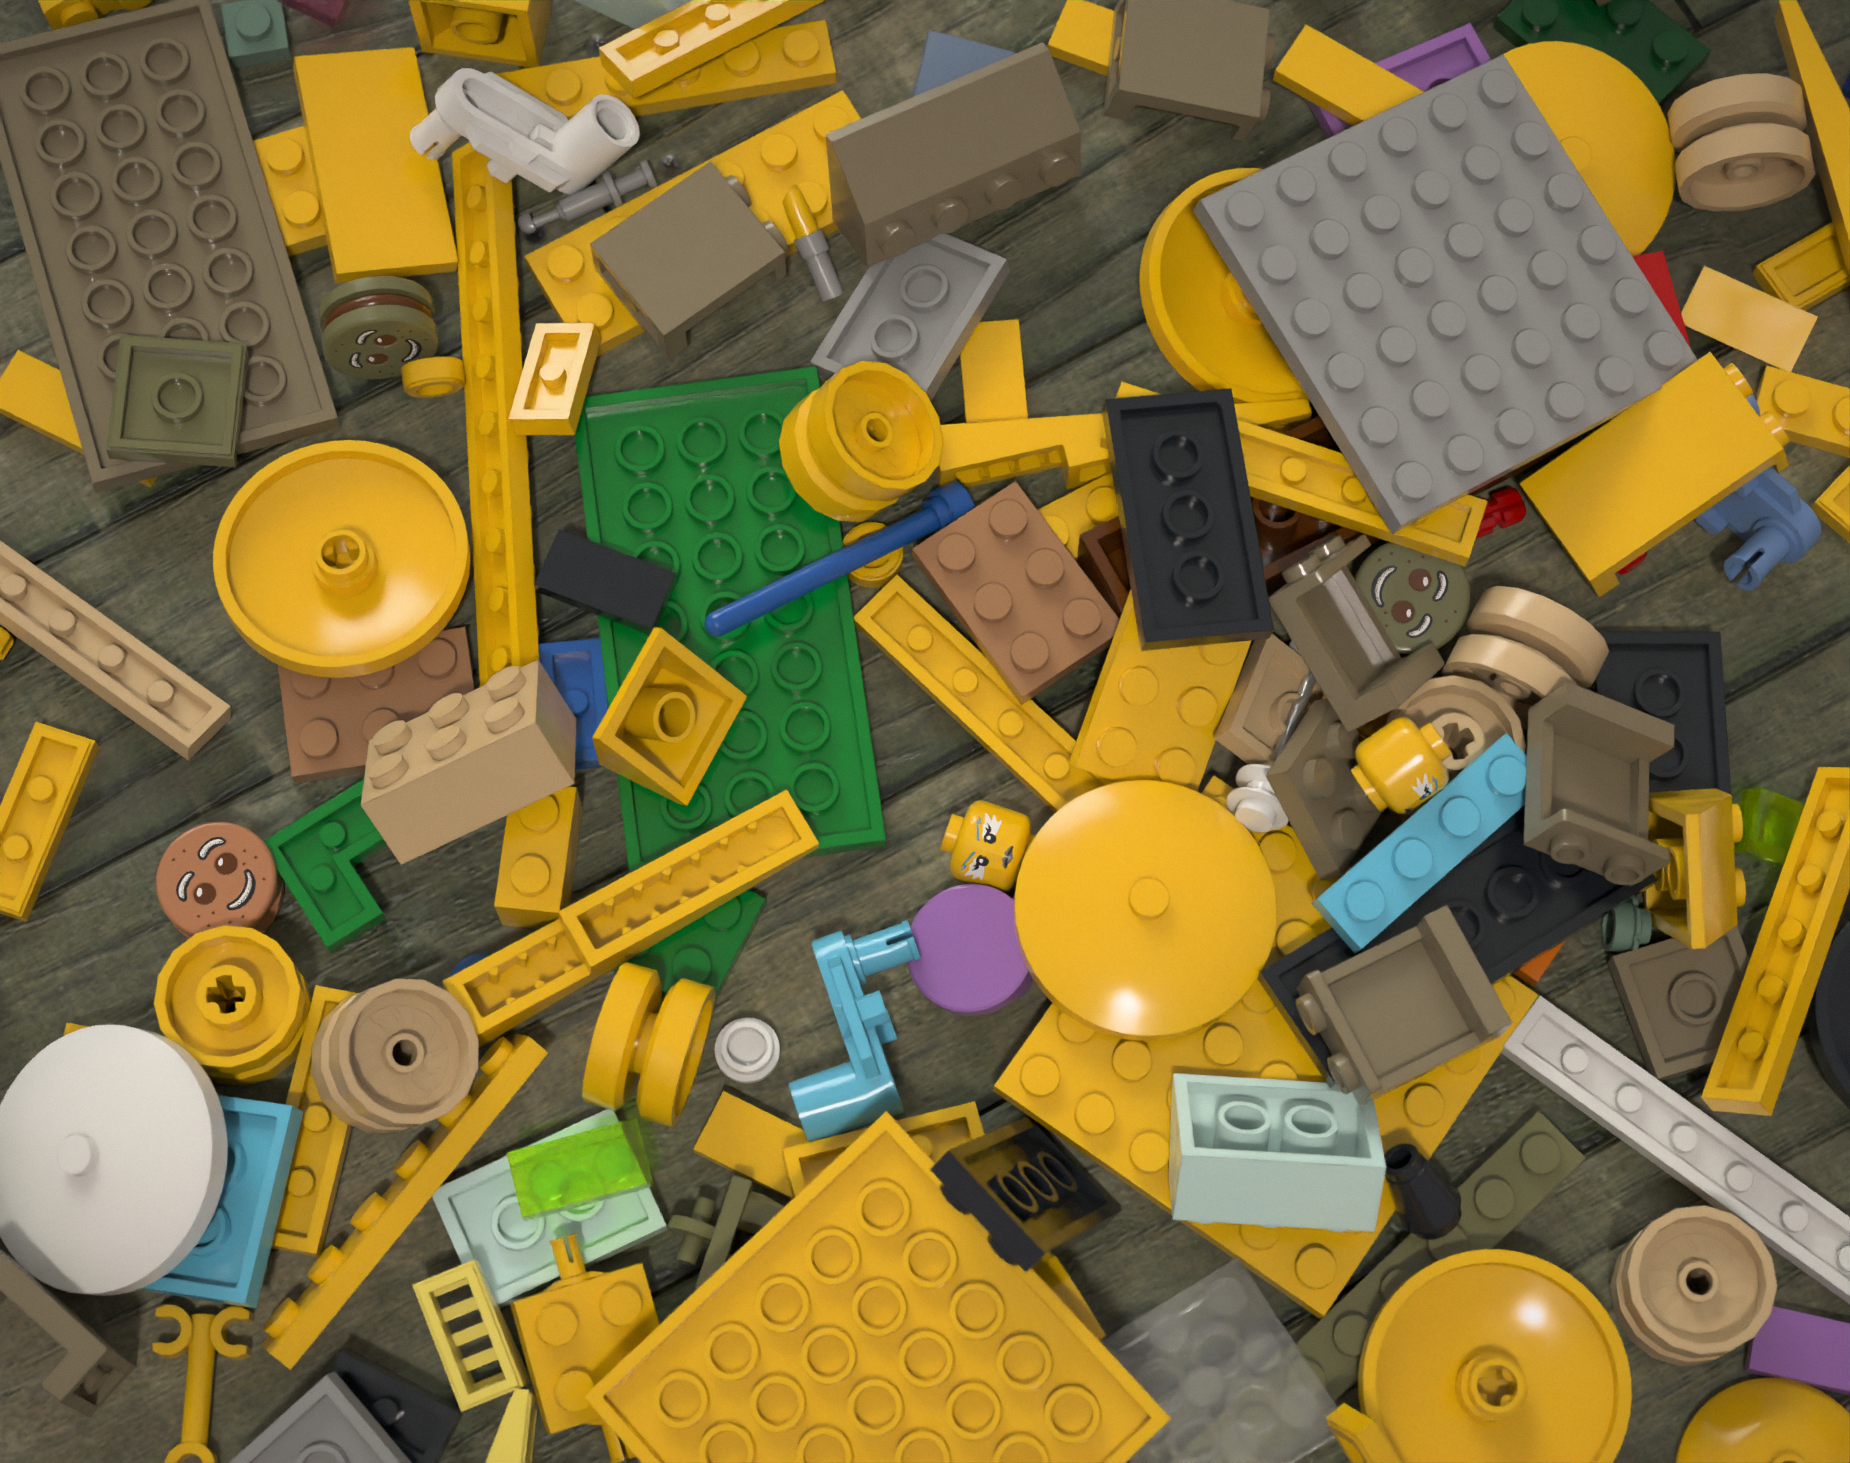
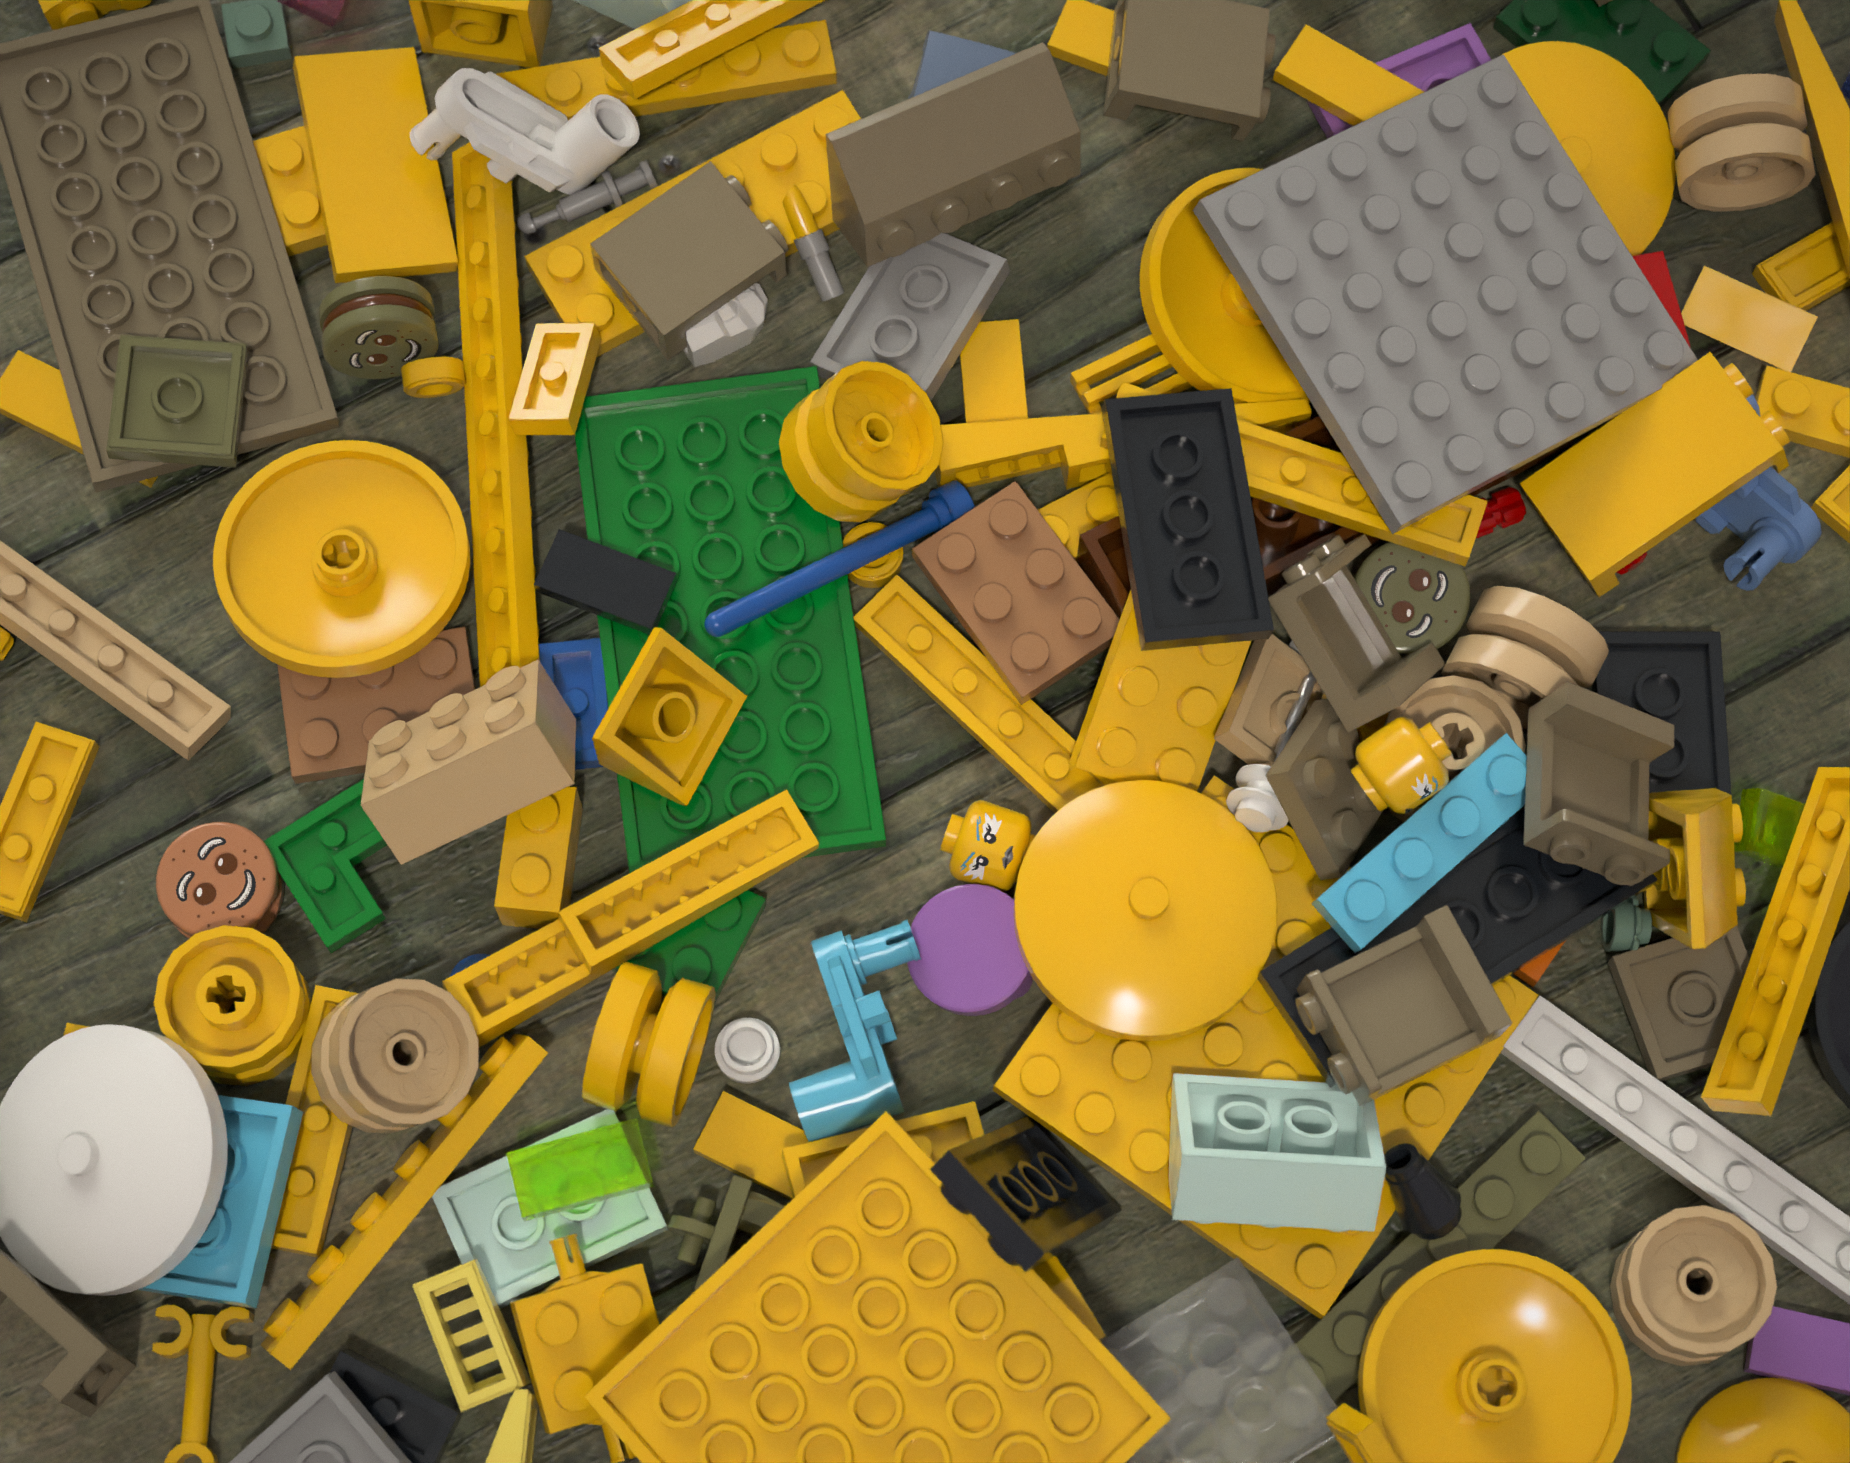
none -> white rock [683,283,768,367]
none -> yellow tile [1070,334,1193,414]

